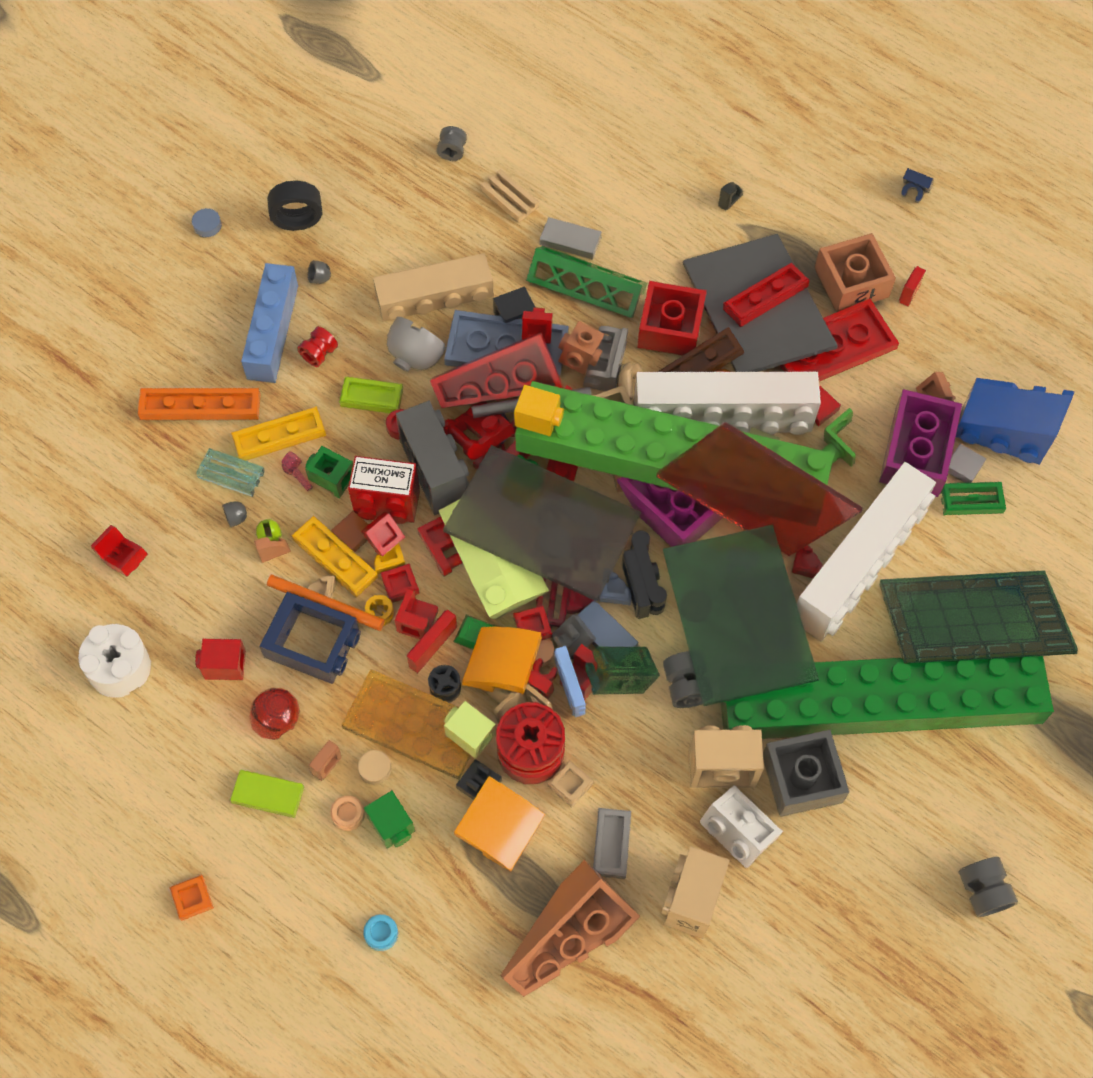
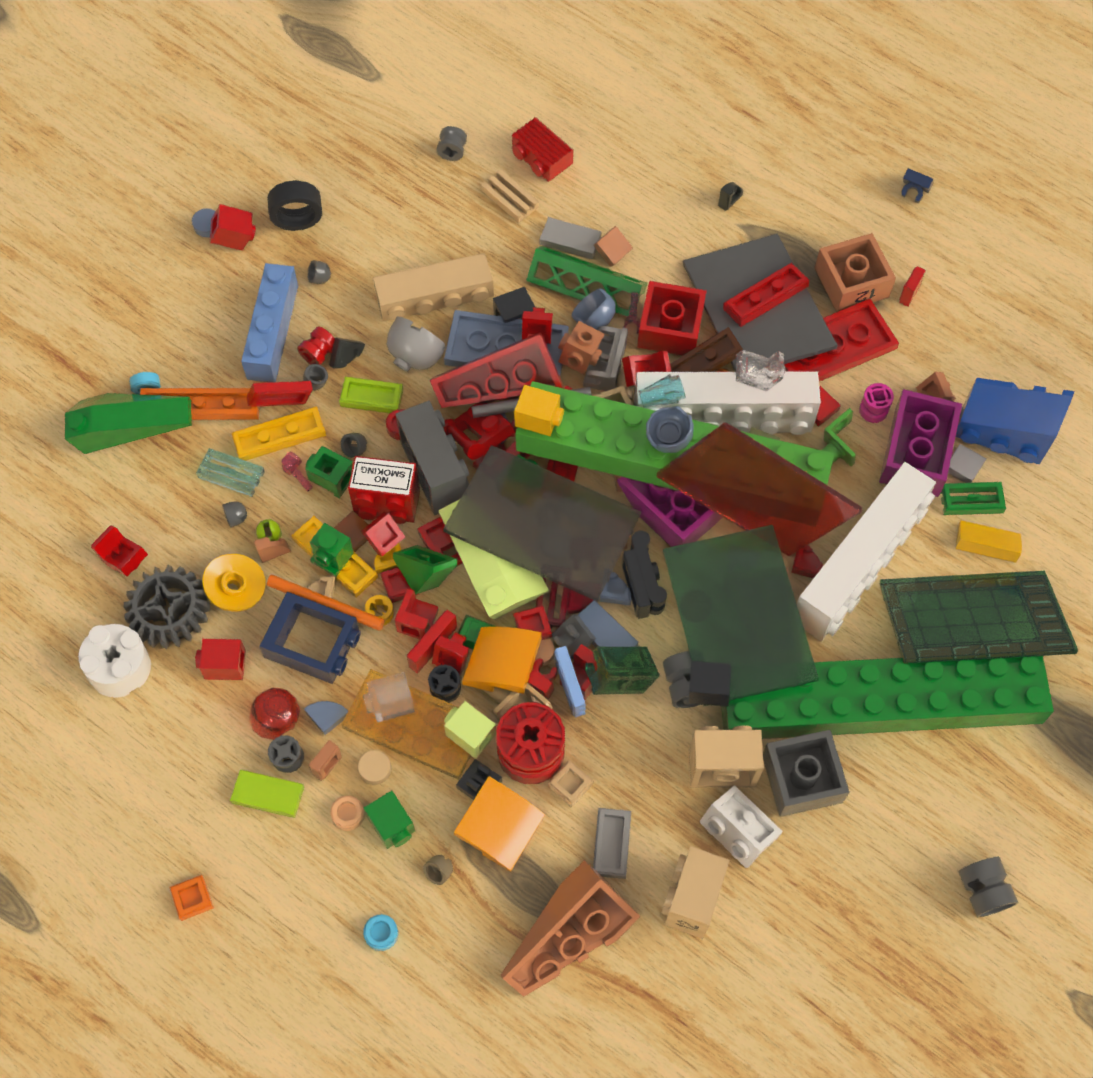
none -> green wedge [65,393,192,454]
none -> dark grey gear [123,565,211,649]
none -> medium azure tile [129,372,161,394]
none -> yellow dish [202,554,266,612]
none -> red brick [210,204,256,251]
none -> red tile [246,381,313,407]
none -> dark grey wheel [268,735,304,773]
none -> dark grey hinge [303,364,328,390]
none -> sand blue tile [304,701,350,735]
none -> green brick [310,523,354,577]
none -> pearl dark grey tile [329,337,365,368]
none -> dark grey hinge [341,432,367,457]
none -> clear brick [363,672,415,722]
none -> green slope [393,545,457,595]
none -> dark tan hinge [423,855,453,885]
none -> red tile [432,632,469,675]
none -> red brick [512,117,574,182]
none -> sand blue hair [571,288,616,330]
none -> nougat tile [593,226,633,267]
none -> red bracket [622,351,671,387]
none -> hand [623,292,641,334]
none -> clear light blue cone [638,374,686,408]
none -> sand blue hair [646,406,694,453]
none -> black panel [689,661,731,707]
none -> clear bracket [736,350,785,391]
none -> dark pink wheel [859,383,894,423]
none -> yellow slope [955,520,1022,563]

